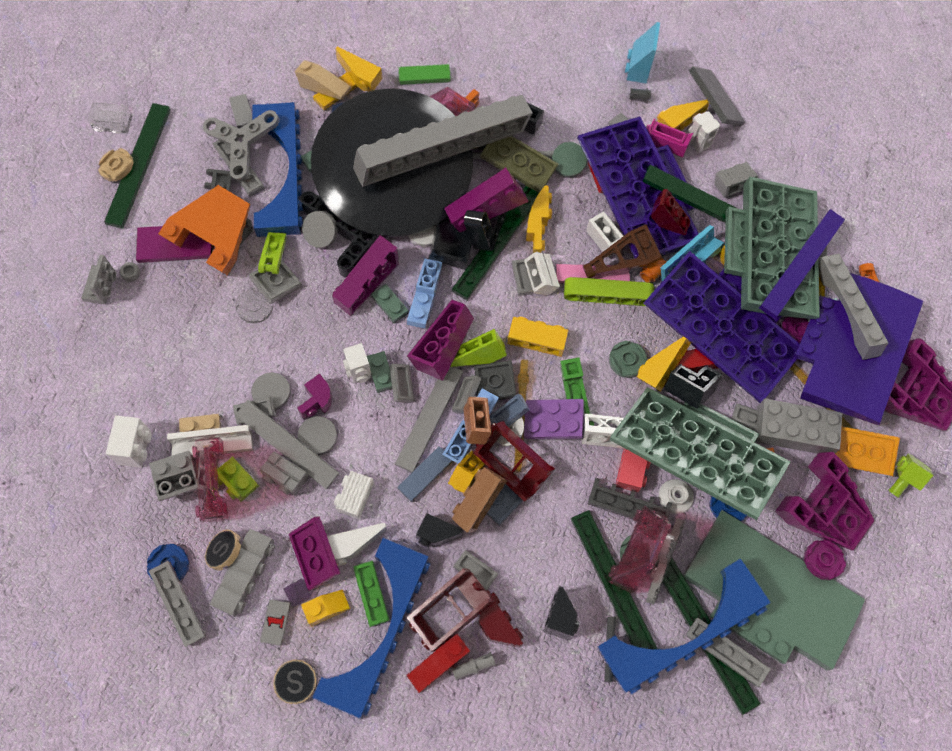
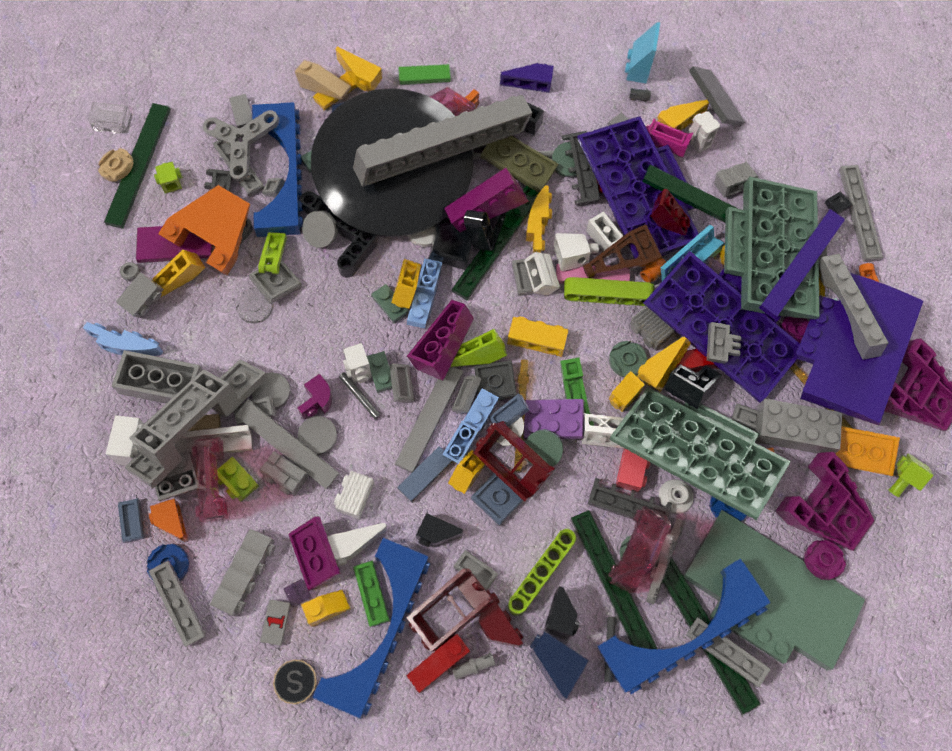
light grey bracket [81,255,116,305] -> none
tile [205,530,241,571] -> none
magenta wedge [332,235,399,316] -> none
medium nougat slope [452,467,507,533] -> none
nougat brick [463,397,491,444] -> none
none -> light blue slope [83,322,163,356]
none -> light grey brick [112,350,202,403]
none -> light grey brick [116,272,164,318]
none -> sand blue tile [118,498,145,543]
none -> light grey bracket [124,359,268,489]
none -> orange slope [149,499,188,542]
none -> yellow slope [152,250,206,298]
none -> lime brick [154,161,182,194]
none -> light grey slope [262,178,285,198]
none -> dark grey bar [339,372,381,419]
none -> yellow slope [391,259,421,309]
none -> dark purple slope [500,63,554,93]
none -> lime beam [508,529,576,616]
none -> sand green tile [525,429,564,466]
none -> dark blue slope [529,631,589,701]
none -> white torso [554,233,599,271]
none -> dark grey hinge [562,131,600,205]
none -> yellow slope [609,371,645,412]
none -> light grey brick [630,306,674,350]
none -> light grey hinge [706,322,741,364]
none -> black tile [825,191,852,215]
none -> light grey tile [839,165,883,262]

